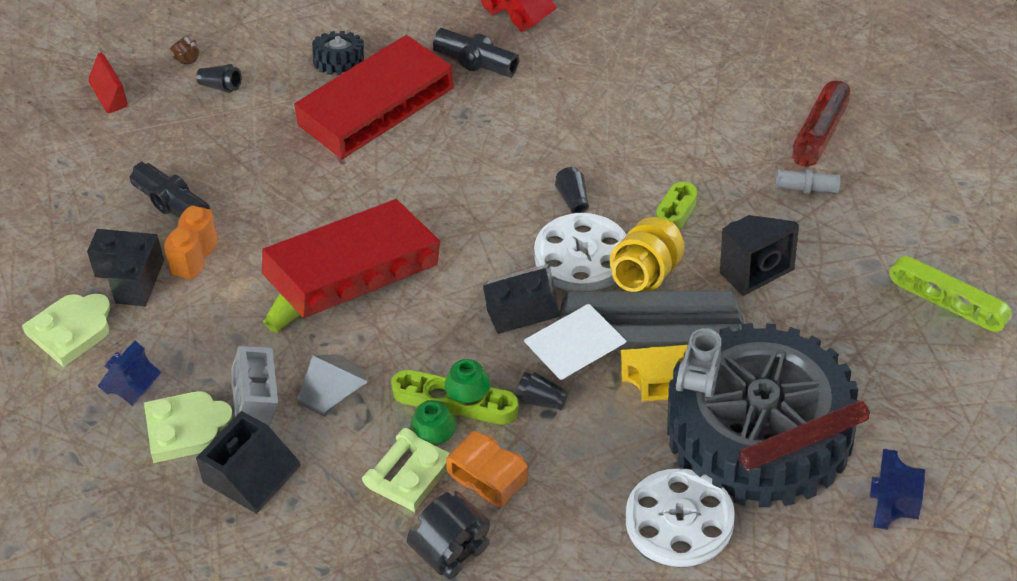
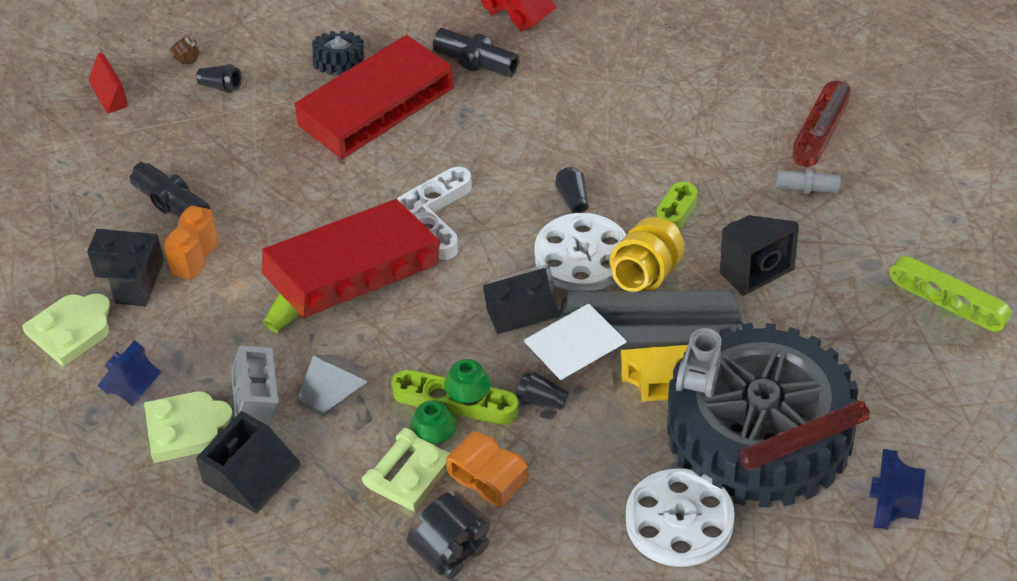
none -> white beam [397,167,472,260]

